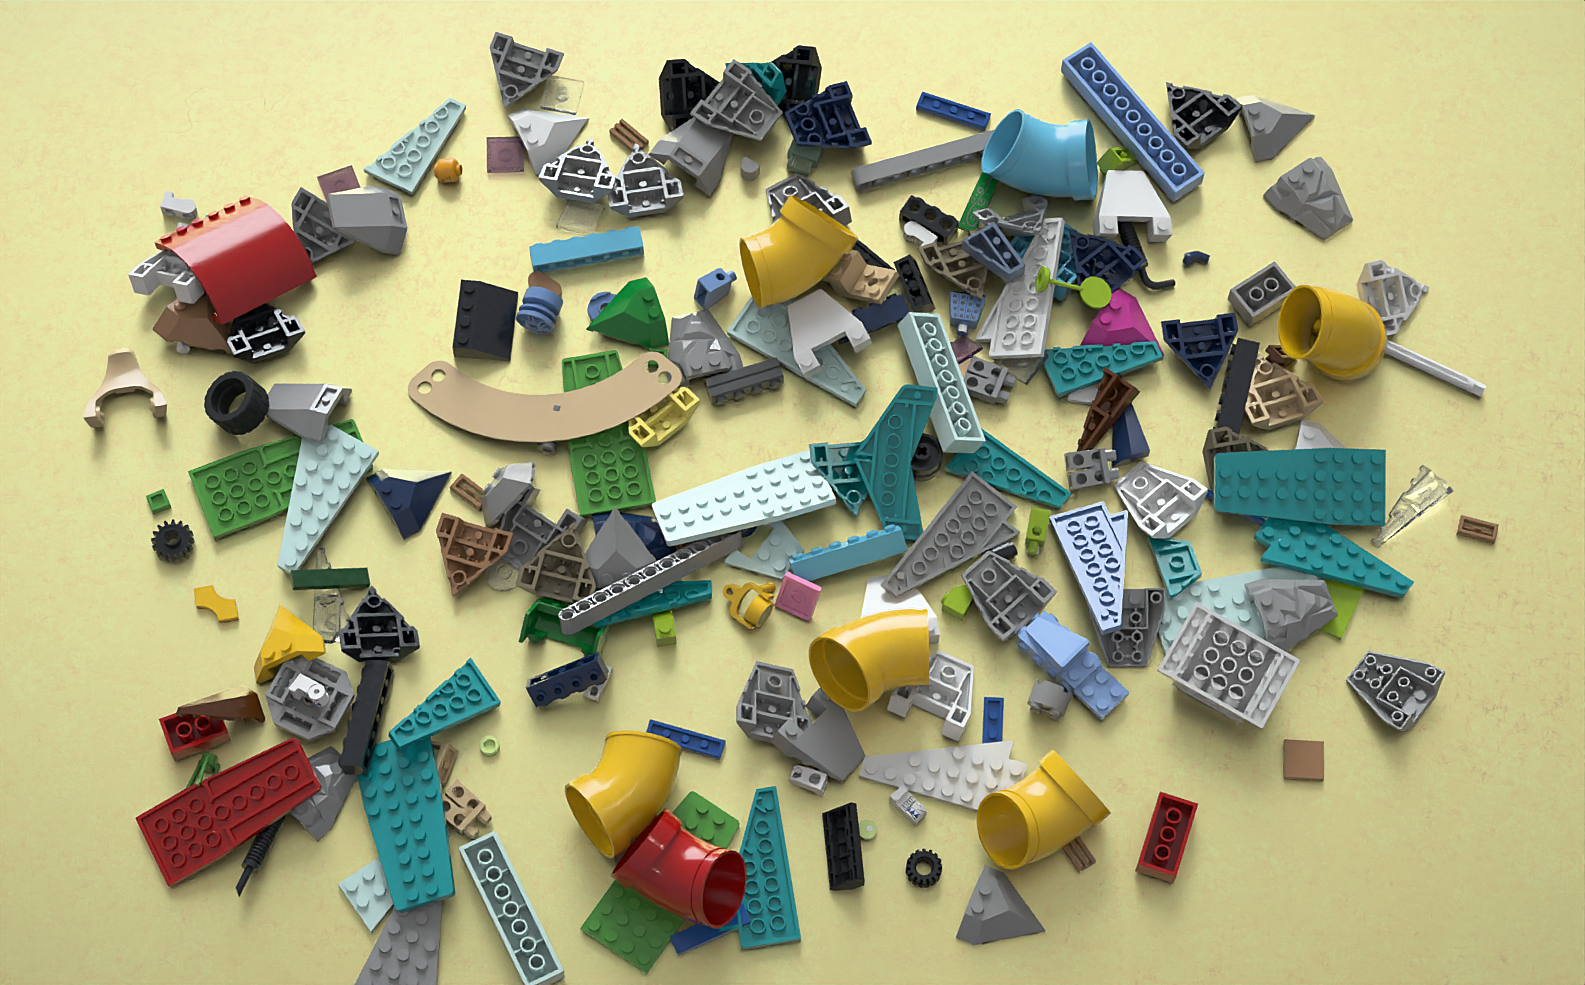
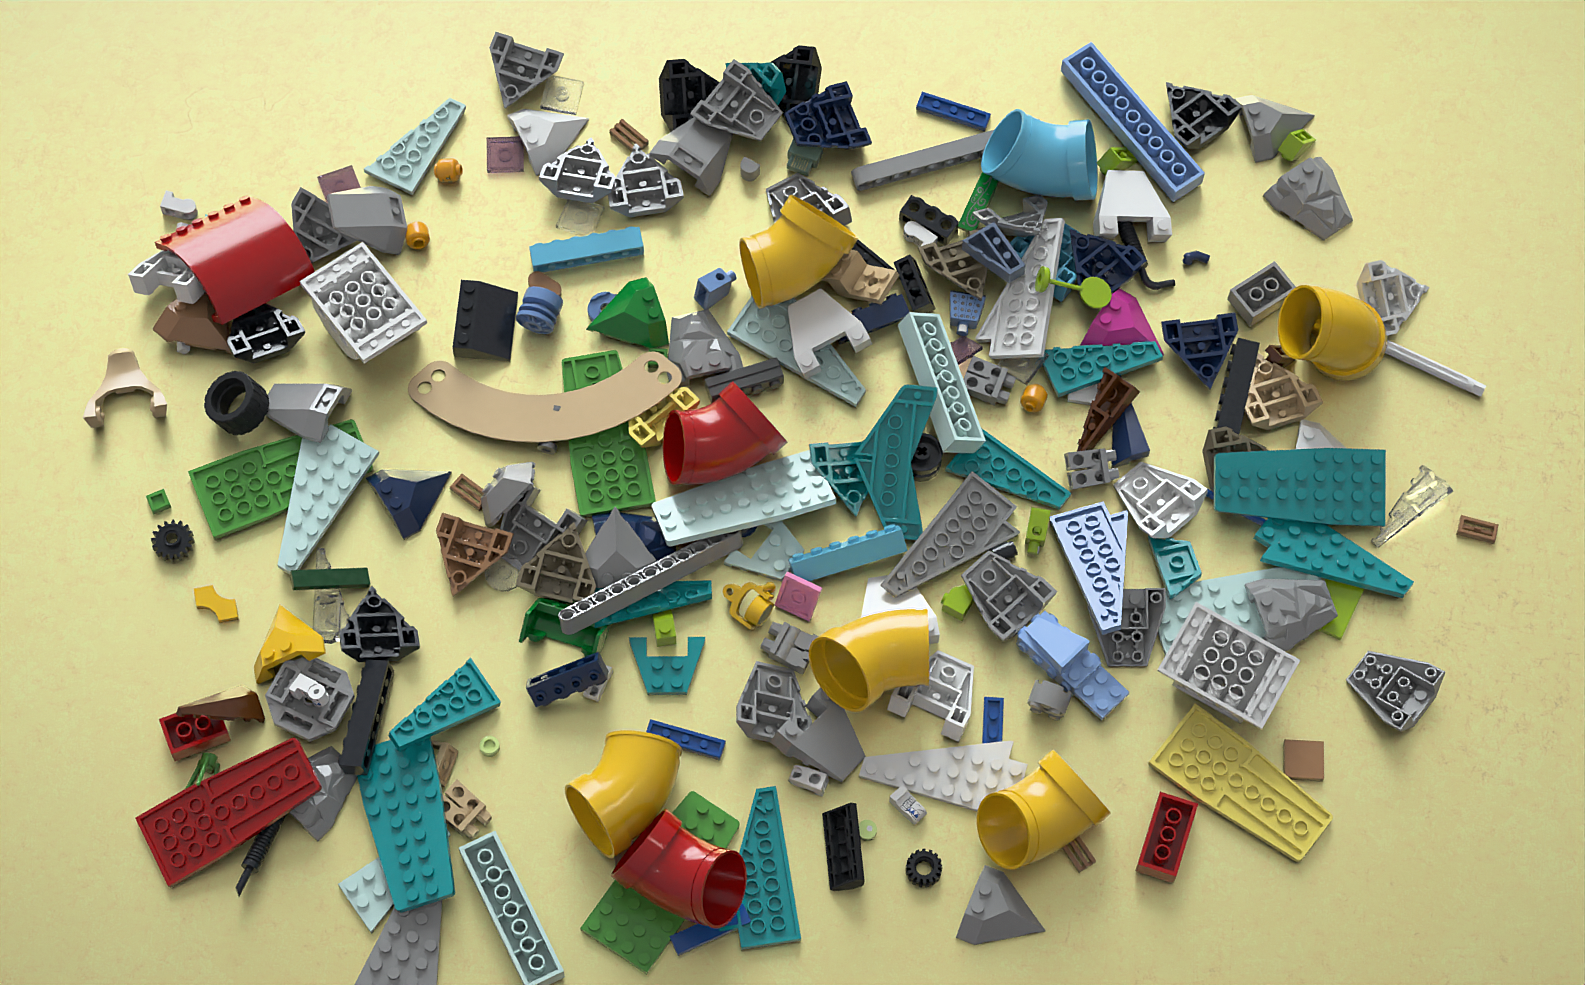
none -> white wedge [300,242,427,364]
none -> light orange head [405,222,430,249]
none -> teal wing [629,637,705,695]
none -> red cylinder [663,381,788,485]
none -> light grey hips [760,622,819,675]
none -> light orange head [1020,384,1048,412]
none -> light yellow wing [1148,703,1333,862]
none -> lime slope [1278,129,1316,161]

